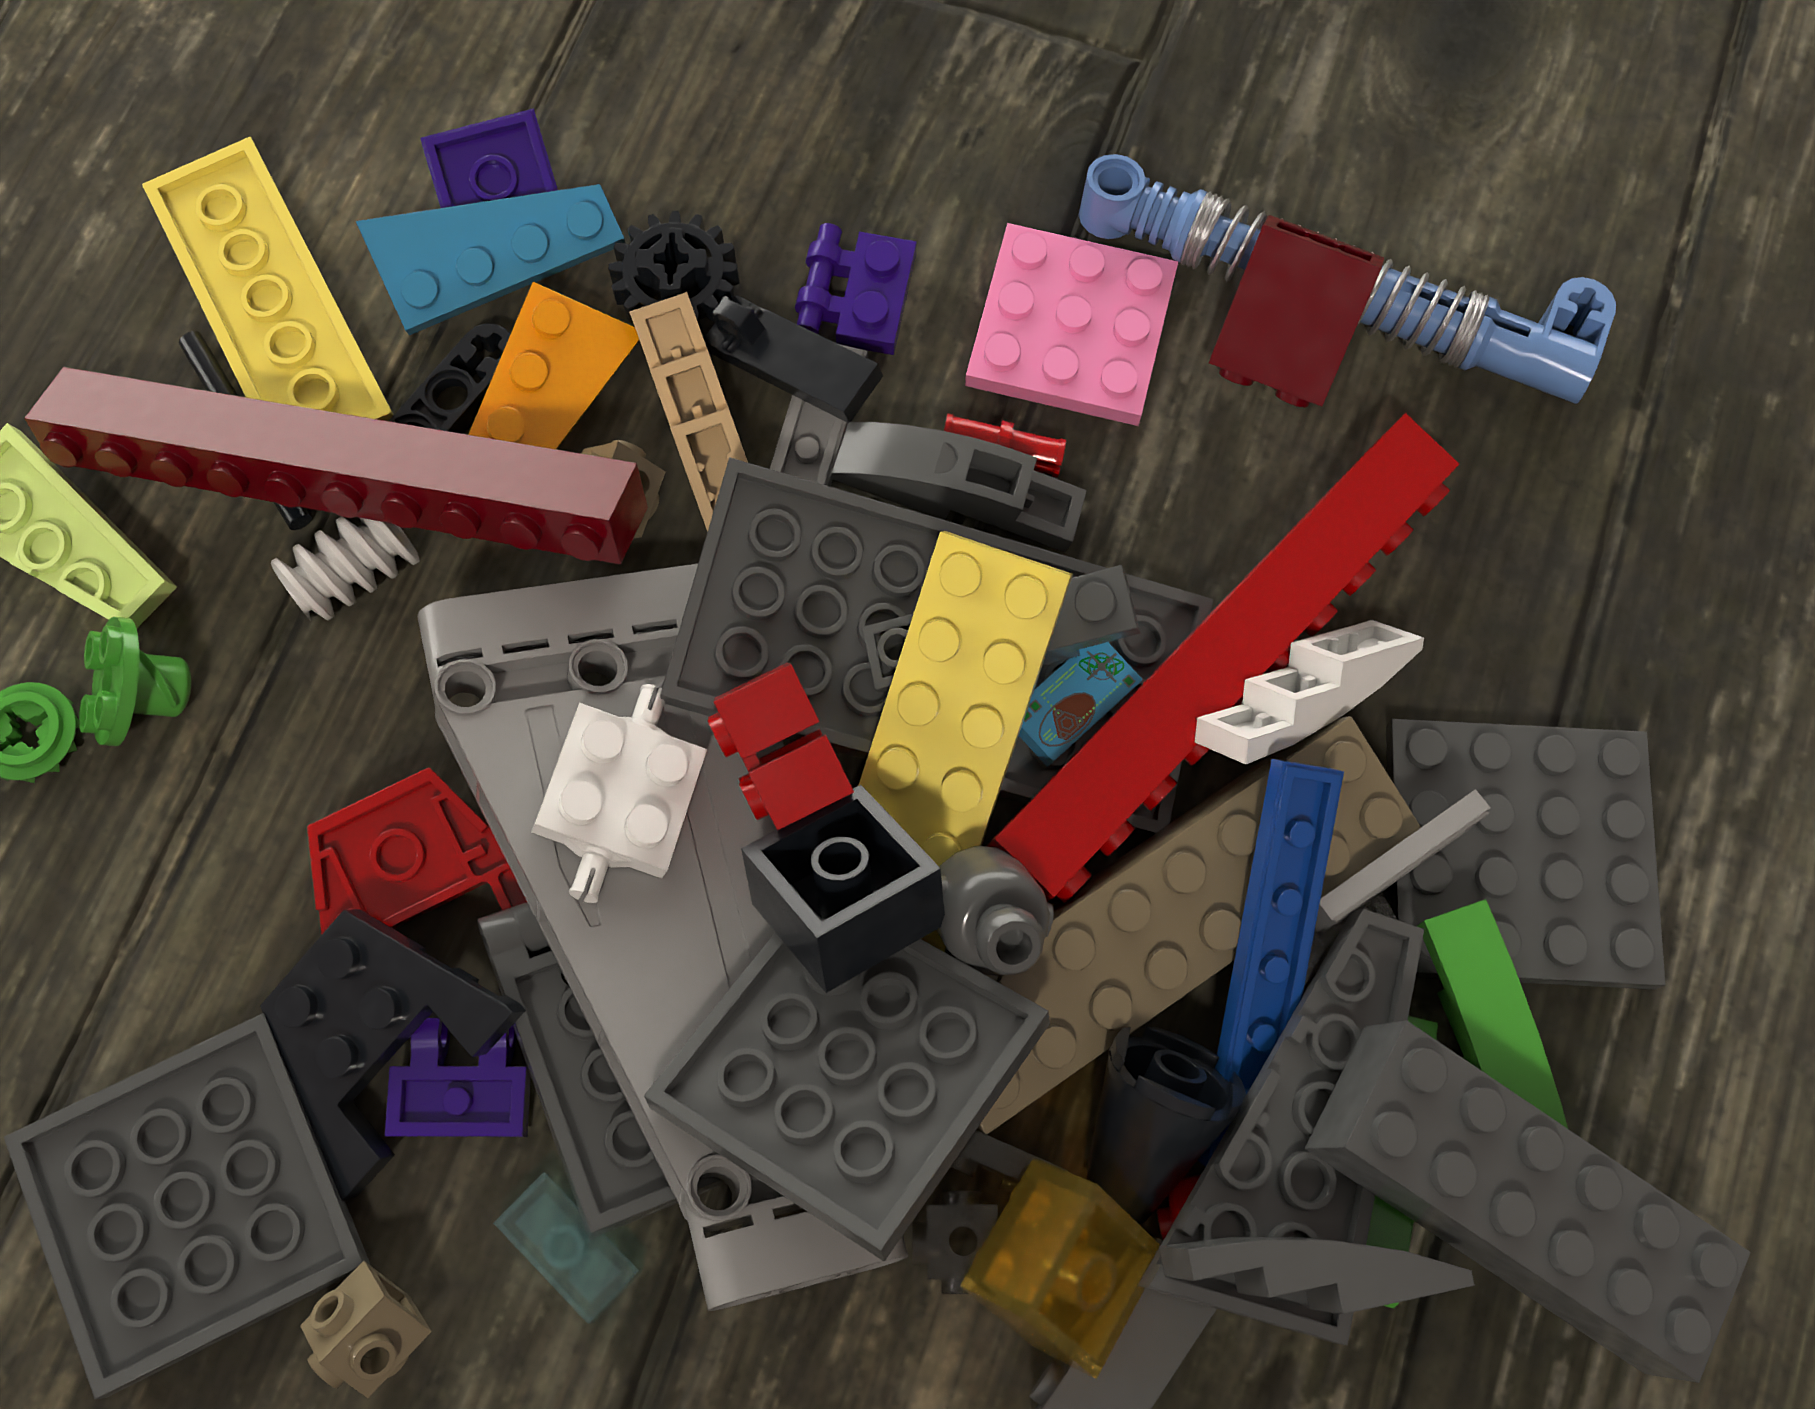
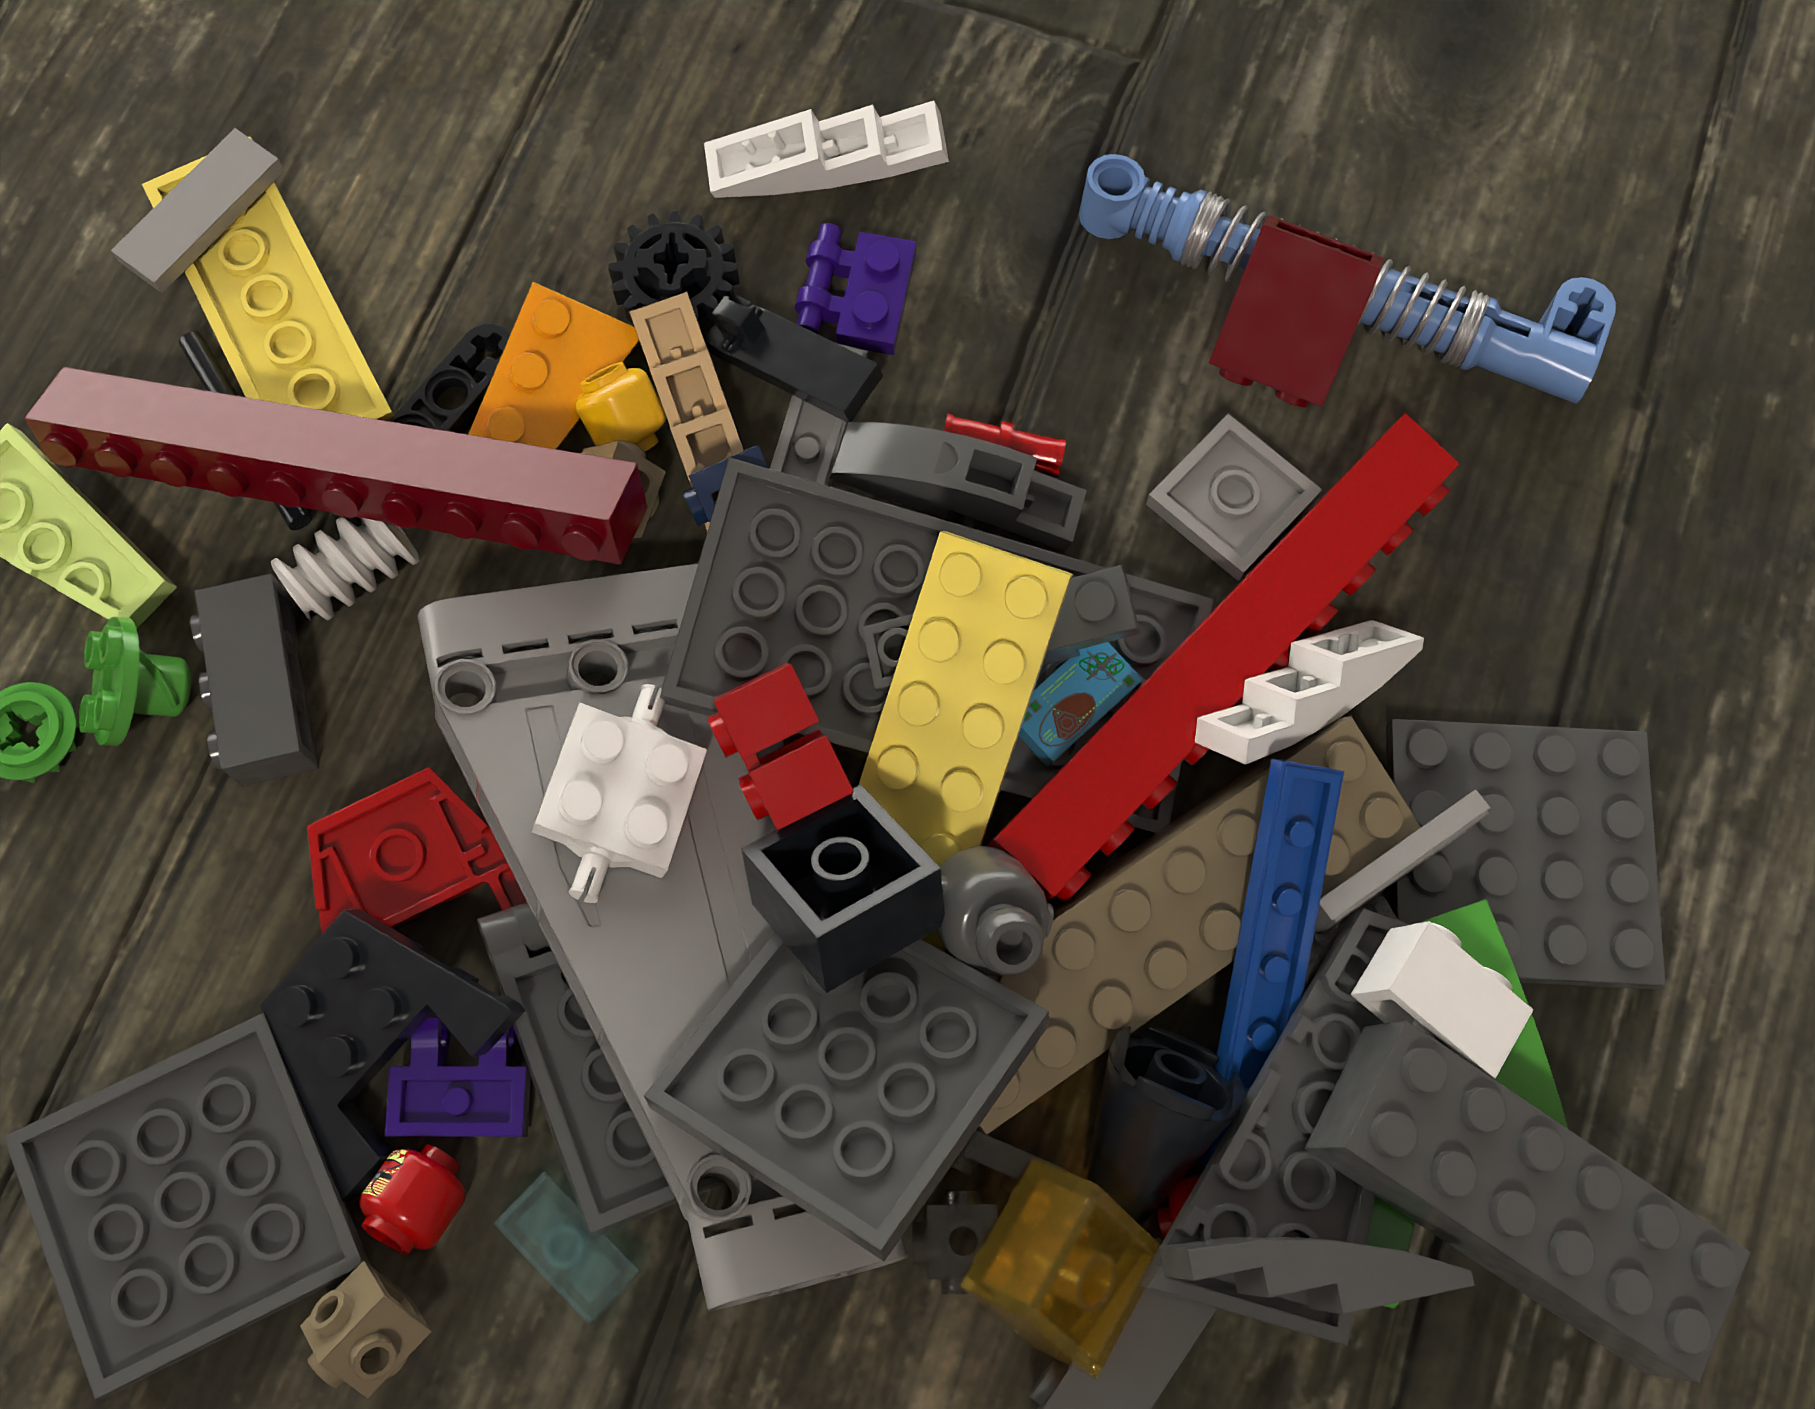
dark azure wing [356,184,625,335] -> none
dark purple plate [420,108,558,208] -> none
bright pink plate [965,223,1178,426] -> none
none -> light grey tile [111,128,285,293]
none -> dark grey brick [190,573,319,786]
none -> red head [360,1144,466,1256]
none -> yellow head [576,362,666,452]
none -> dark blue bracket [683,445,768,526]
none -> white slope [704,101,949,198]
none -> light grey plate [1146,413,1322,582]
none -> white brick [1351,921,1533,1079]

